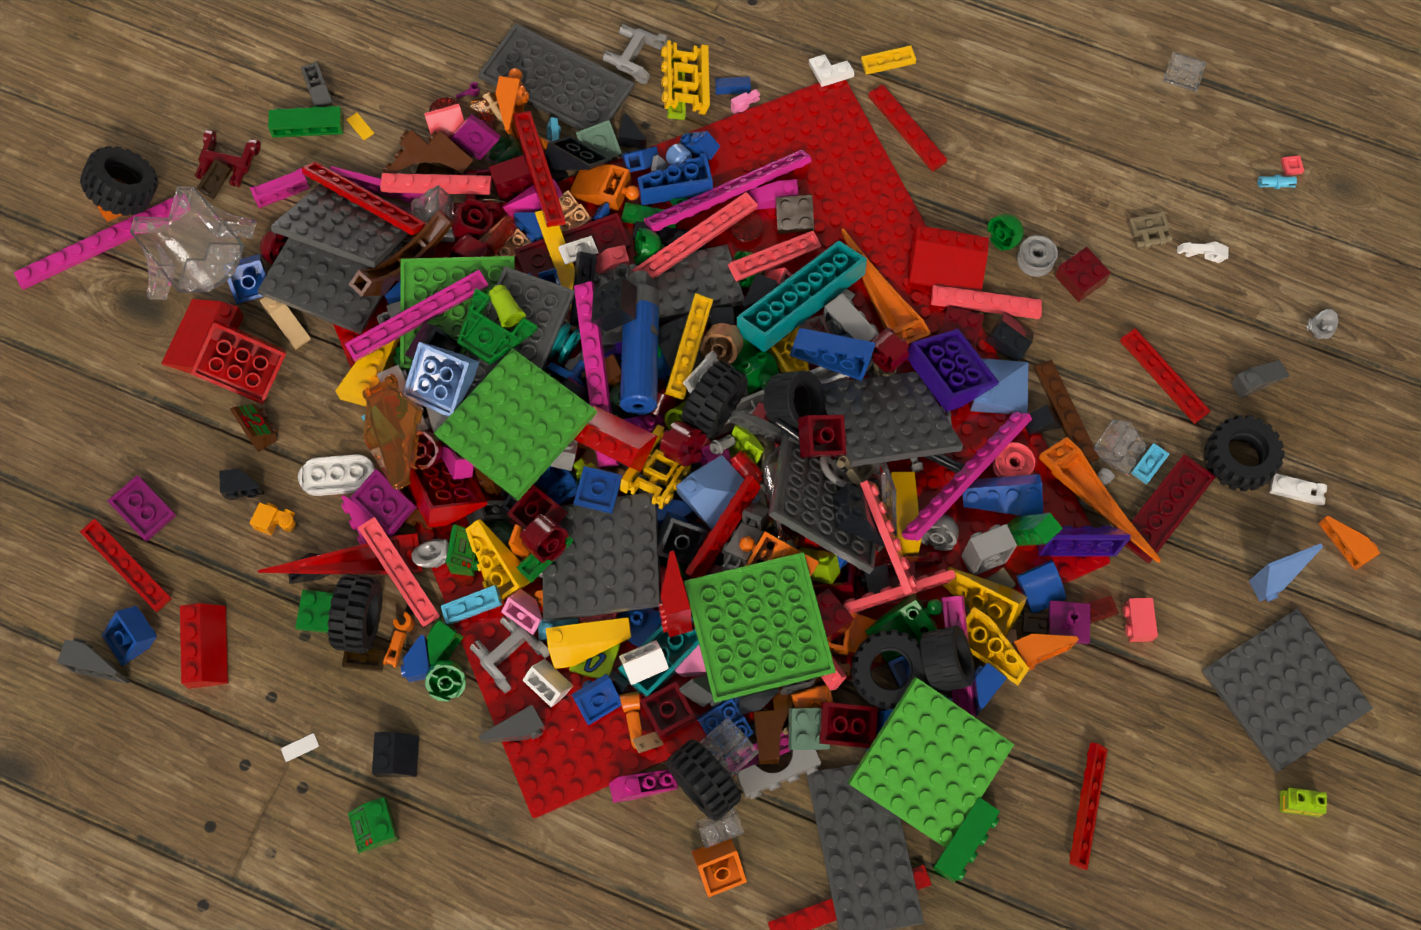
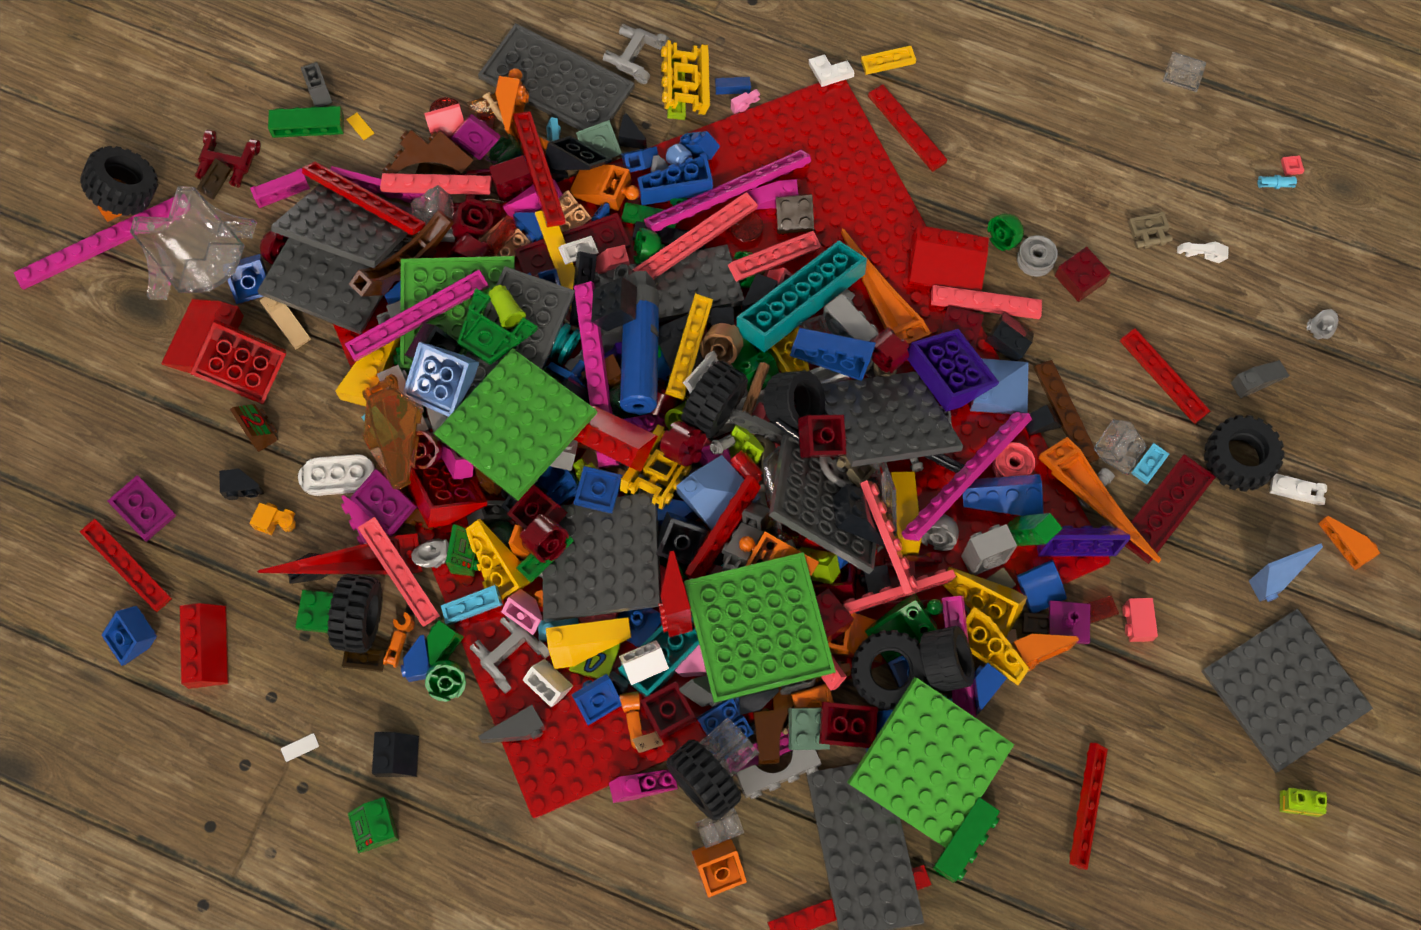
dark grey slope [57,638,130,684] -> none
magenta hand [456,82,480,99] -> none
none -> medium nougat axle [742,362,770,415]

